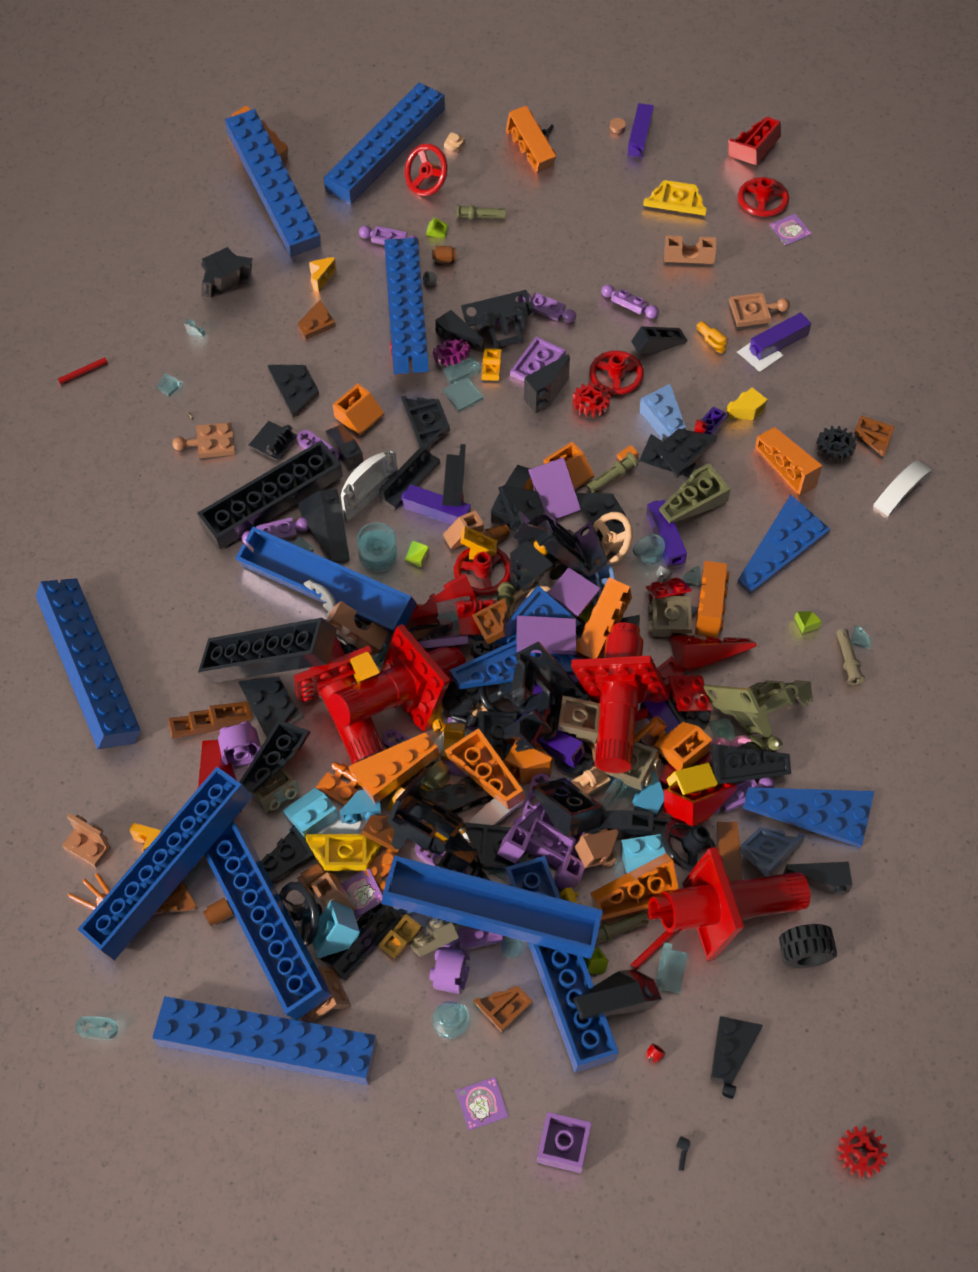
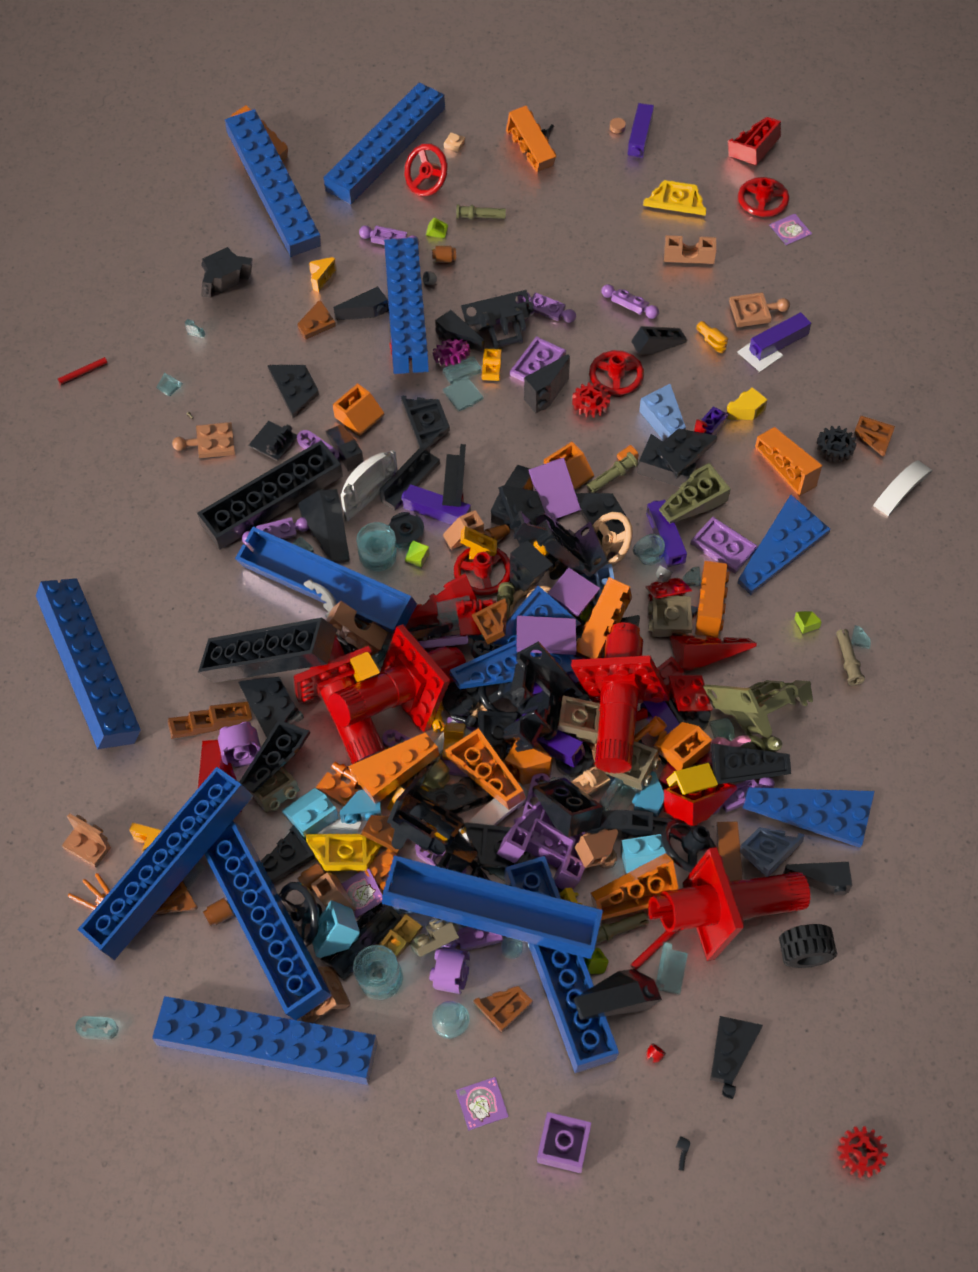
none -> black slope [333,286,389,320]
none -> clear light blue wheel [353,945,403,1000]
none -> black plate [387,512,424,548]
none -> medium lavender tile [690,517,758,574]

